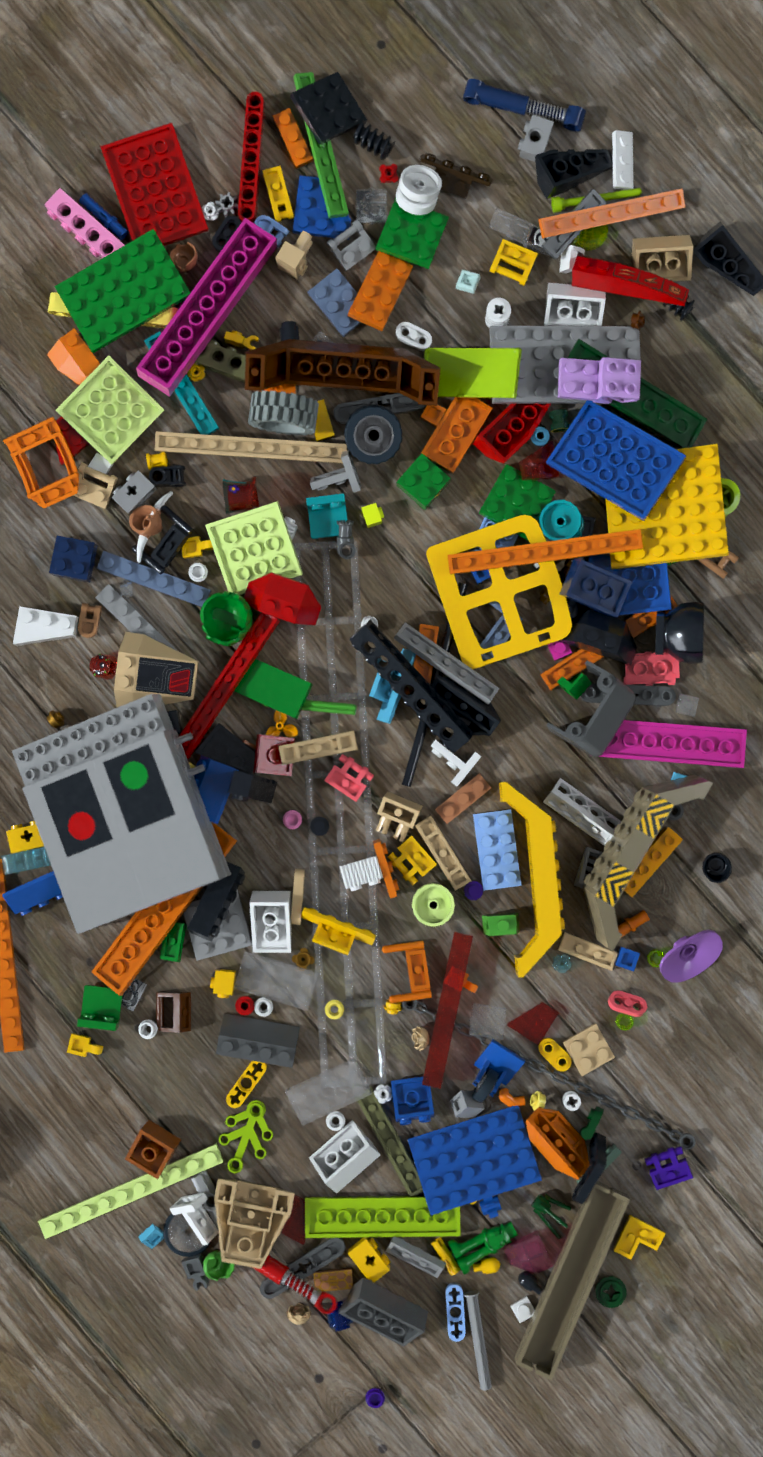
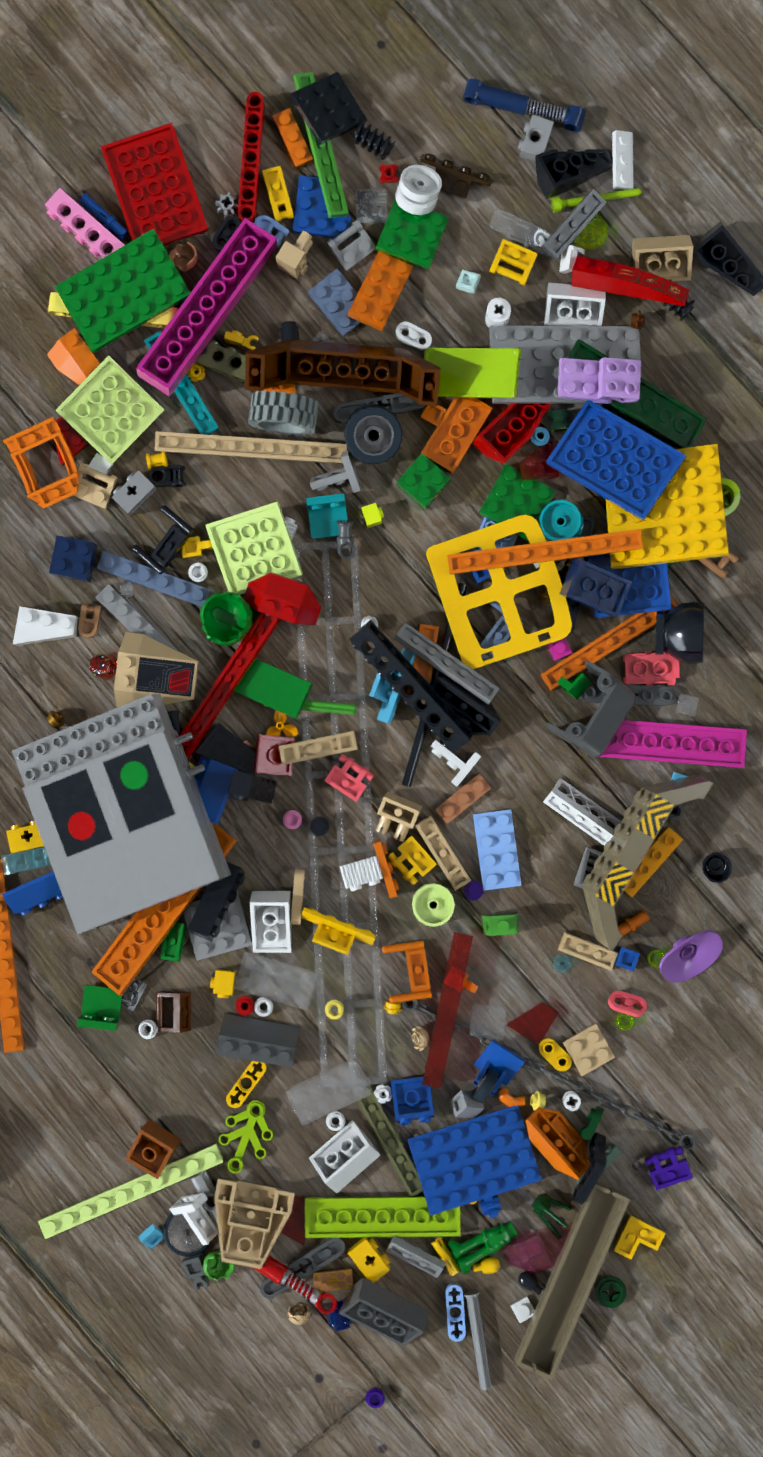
yellow plate [67,1033,104,1057] -> none
nougat helmet [129,491,173,563] -> none
white plate [201,202,219,221] -> none
clear red hat [223,476,259,515] -> none
pearl gold plate [292,948,315,971] -> none
yellow tile [314,399,335,442] -> none
yellow slope [499,782,565,977] -> none
orange plate [538,189,686,238] -> none
black wedge [559,609,637,666] -> none

